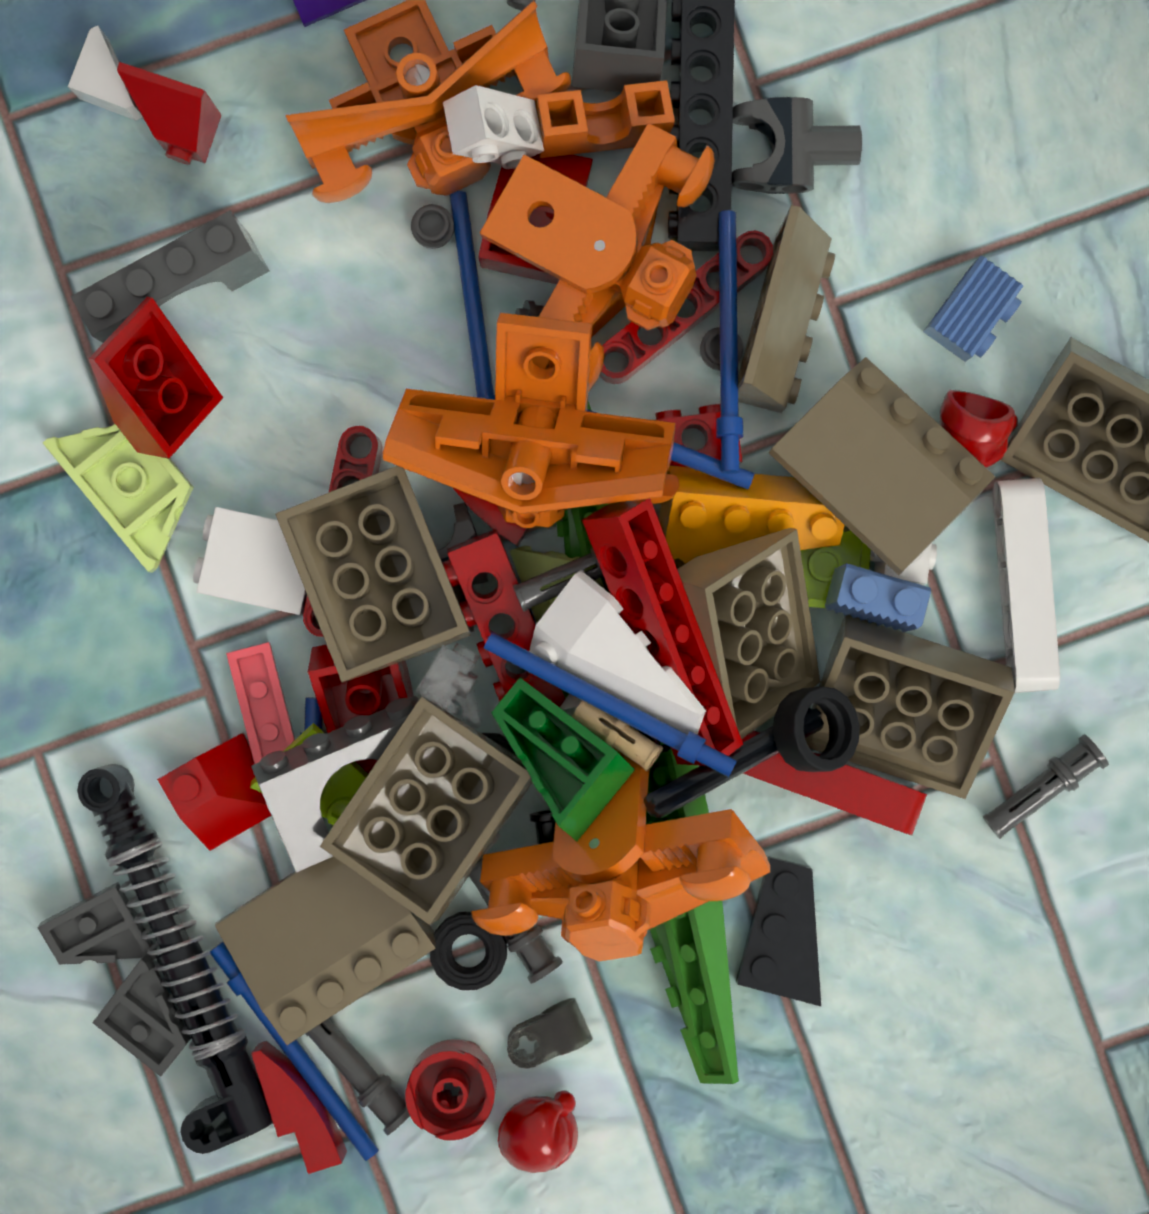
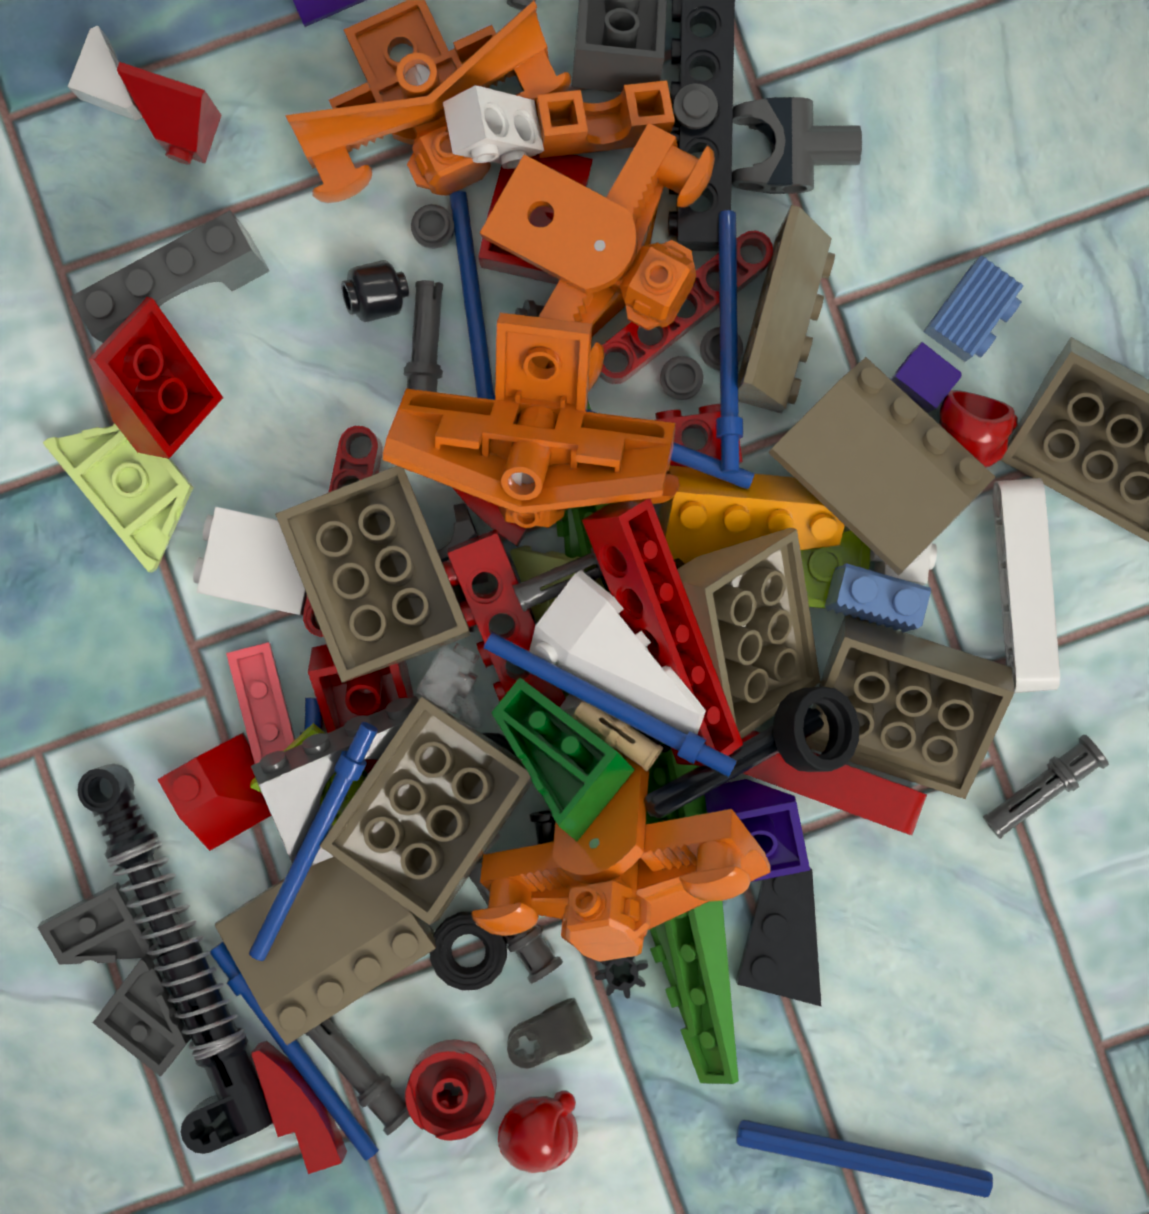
none -> blue bar [249,722,378,961]
none -> black head [341,260,409,322]
none -> dark grey pin [404,280,443,392]
none -> black gear [595,956,648,999]
none -> dark grey plate [660,356,703,400]
none -> dark grey plate [673,83,718,129]
none -> dark purple slope [704,779,810,882]
none -> blue axle [736,1120,993,1198]
none -> dark purple panel [890,342,962,413]

